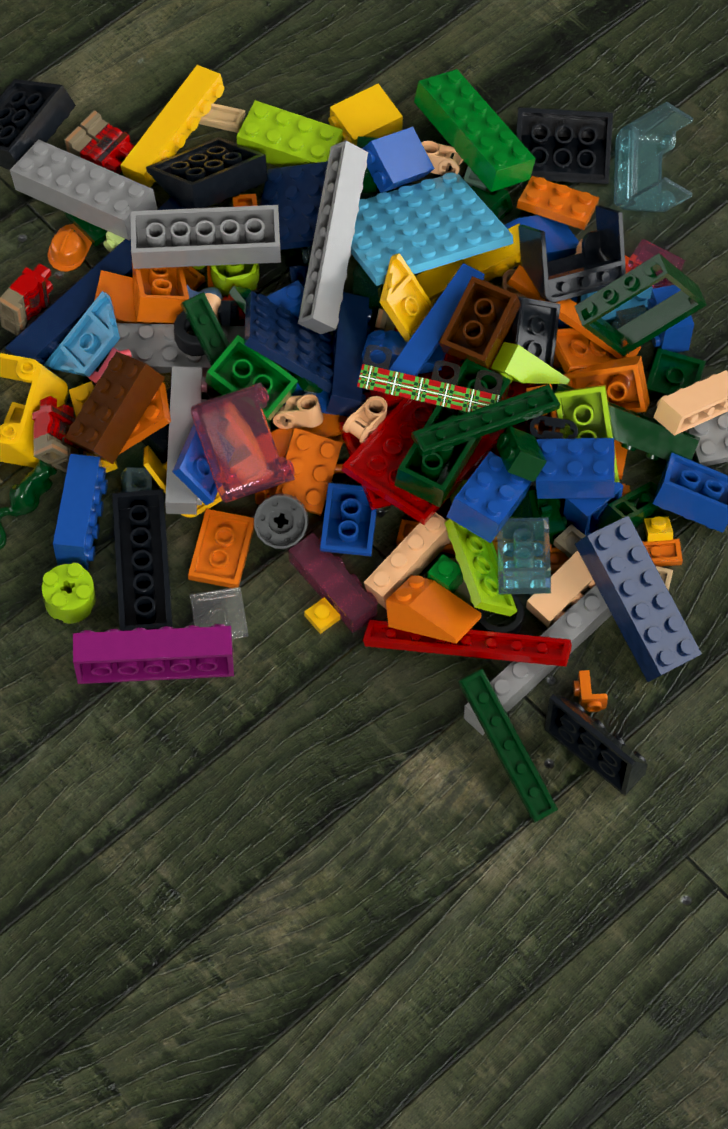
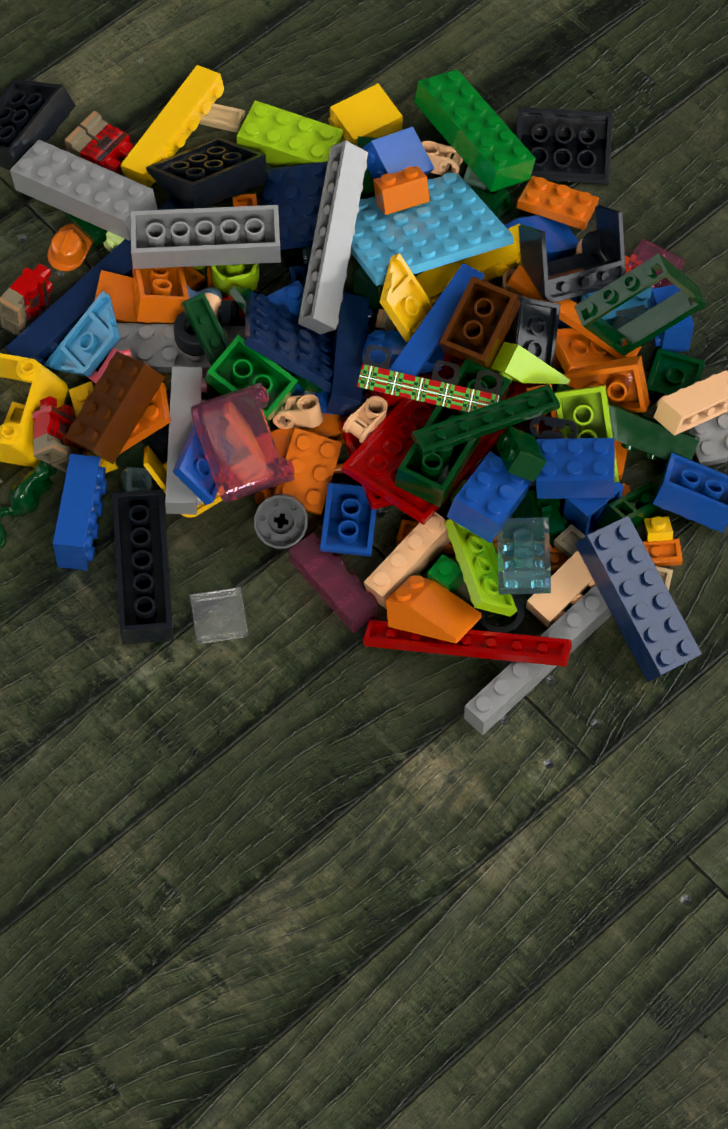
lime brick [42,563,96,624] -> none
magenta brick [73,624,234,684] -> none
orange plate [188,509,254,589] -> none
yellow plate [304,597,340,634] -> none
dark green tile [458,669,558,823] -> none
black slope [545,694,648,796] -> none
orange bracket [573,670,608,712] -> none
clear light blue windscreen [614,102,693,212] -> none
none -> orange brick [373,166,430,215]

